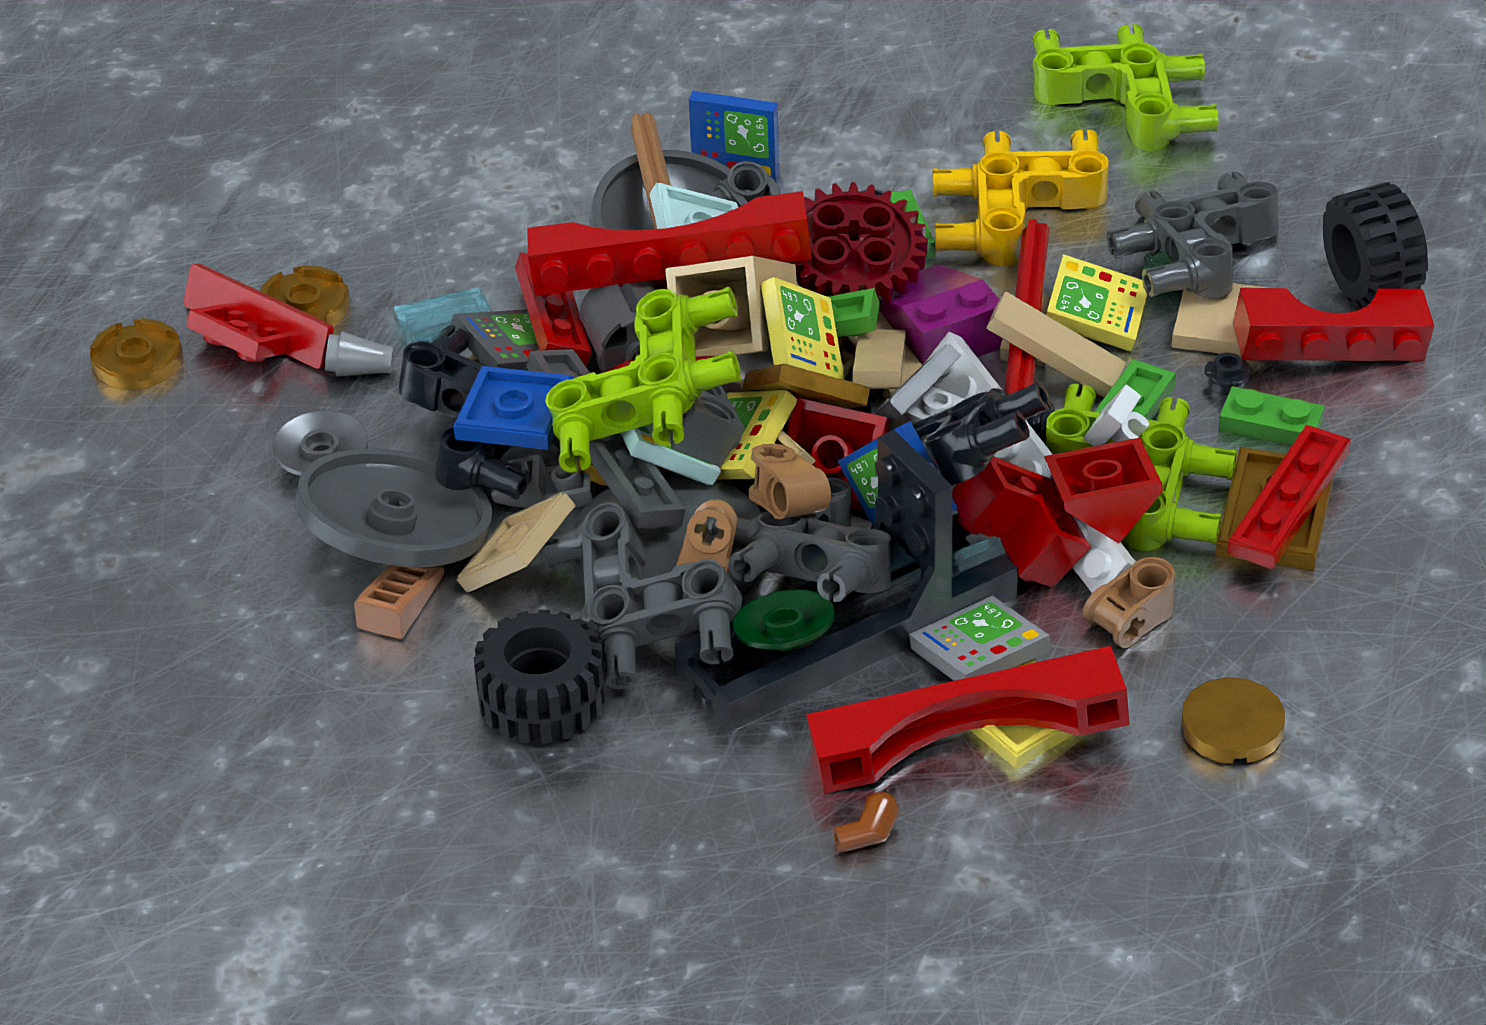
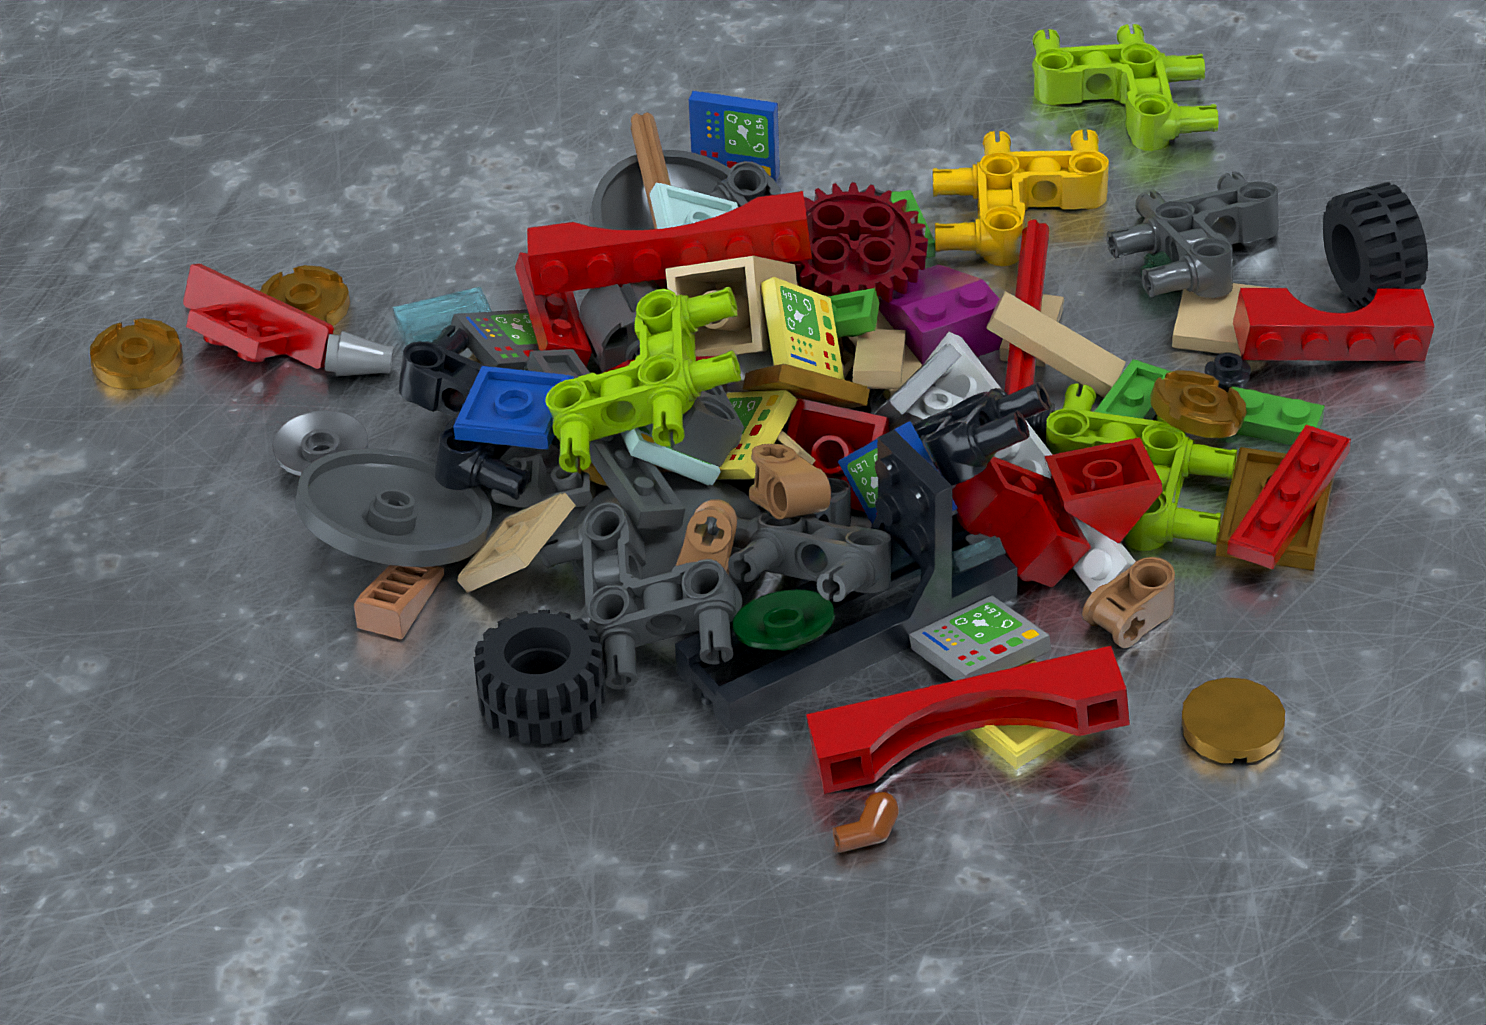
light yellow tile [1045,254,1147,352] -> none
white tile [1084,384,1149,446] -> none
none -> pearl gold tile [1150,370,1246,438]

